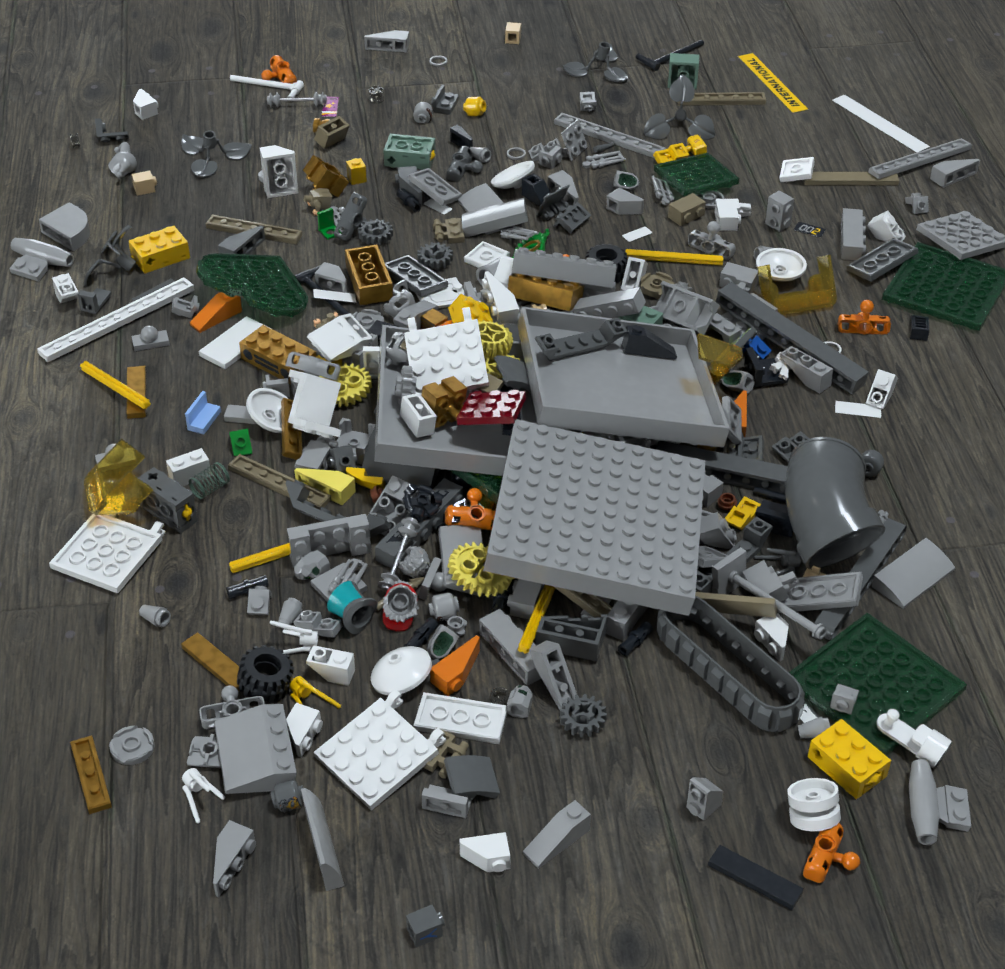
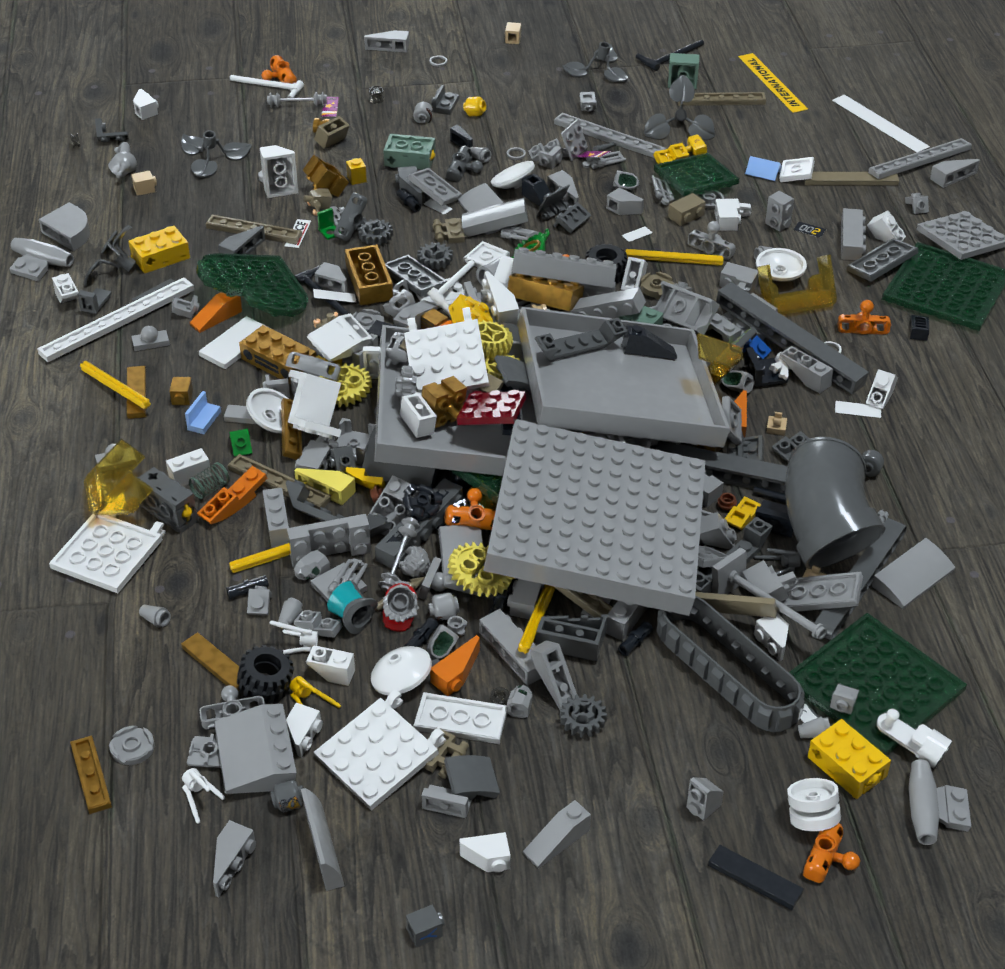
none -> pearl gold brick [170,377,193,405]
none -> orange slope [197,466,268,524]
none -> light grey brick [263,488,289,548]
none -> white sticker [285,219,311,248]
none -> white bar [427,260,475,318]
none -> magenta sticker [577,151,611,157]
none -> light blue panel [745,156,782,181]
none -> tan tile [766,412,787,436]

